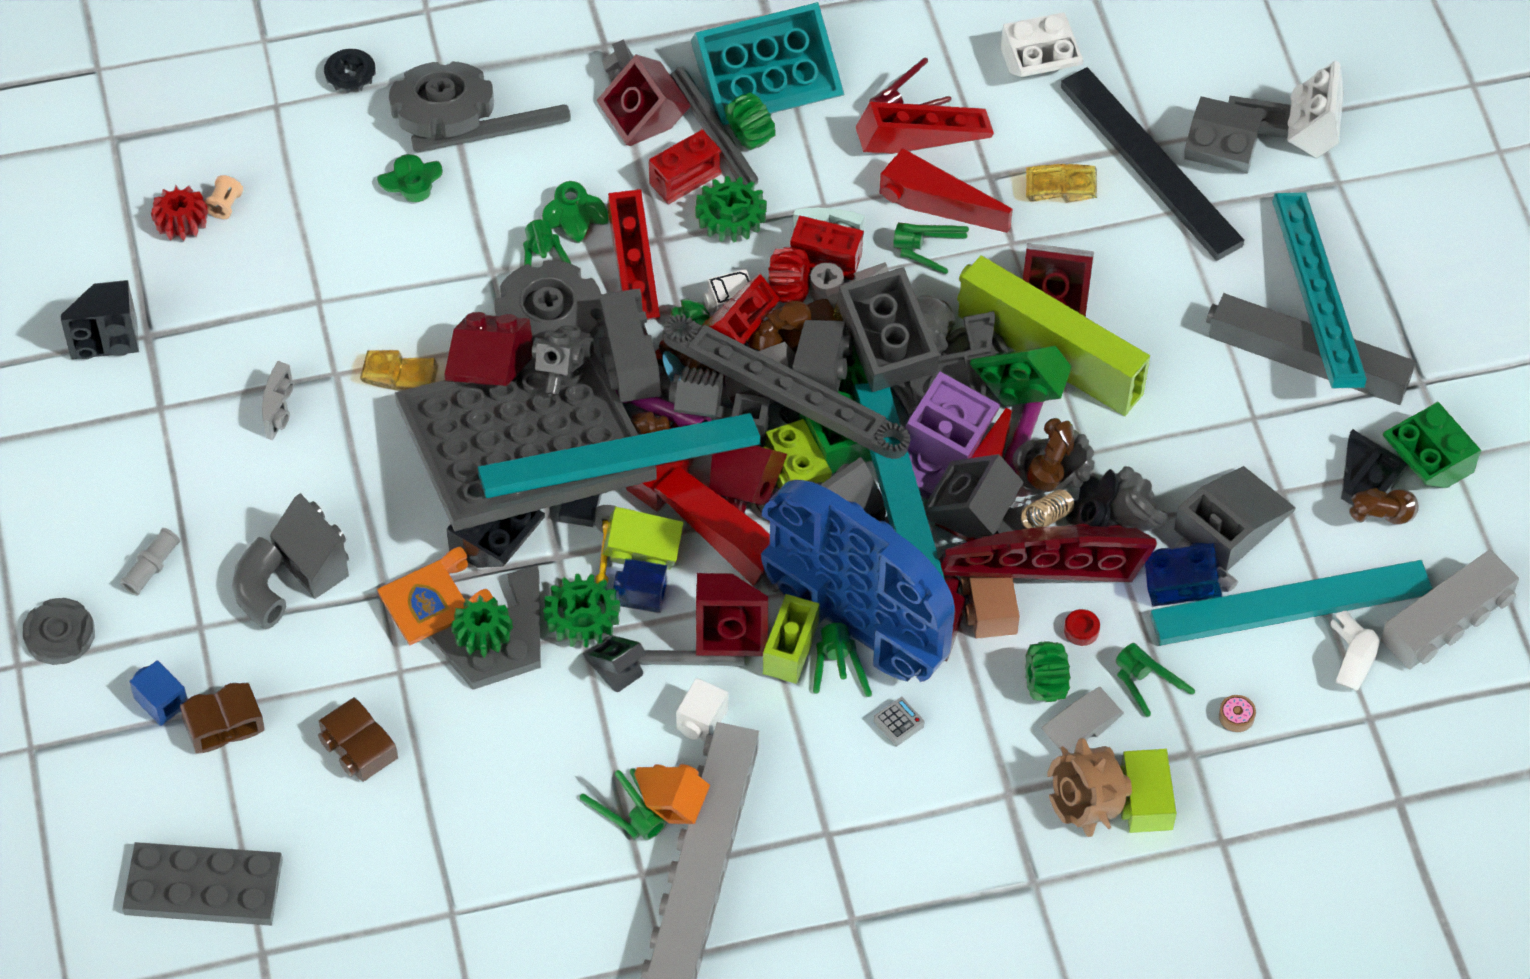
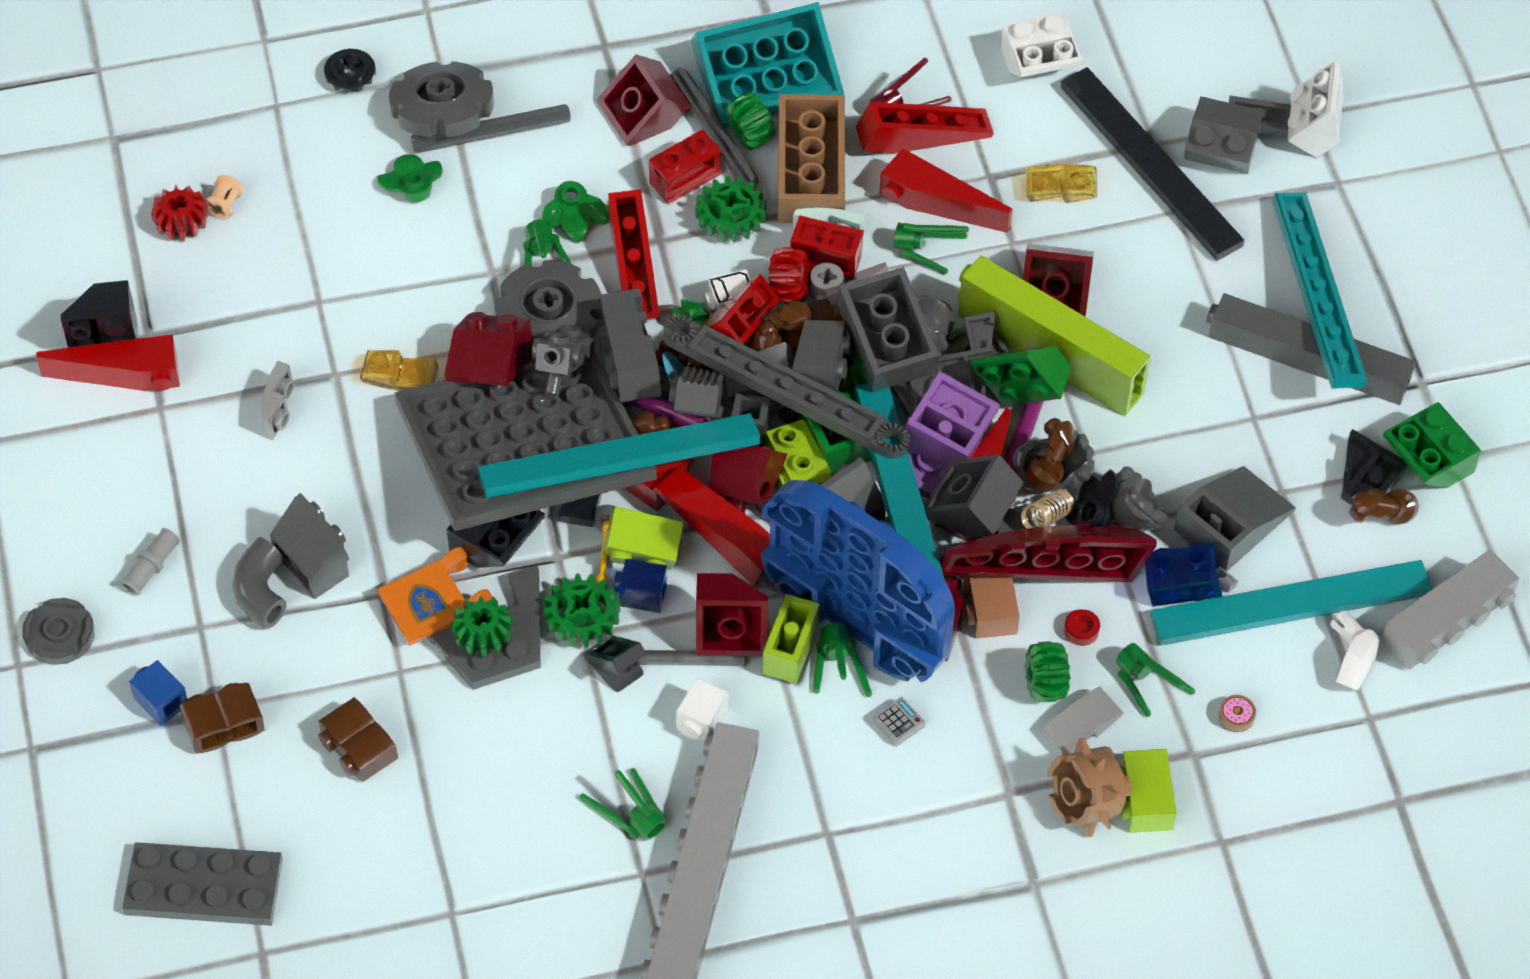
flat silver tile [602,39,634,81] -> none
orange slope [634,764,710,824] -> none
none -> red slope [36,334,180,391]
none -> medium nougat brick [778,94,845,223]

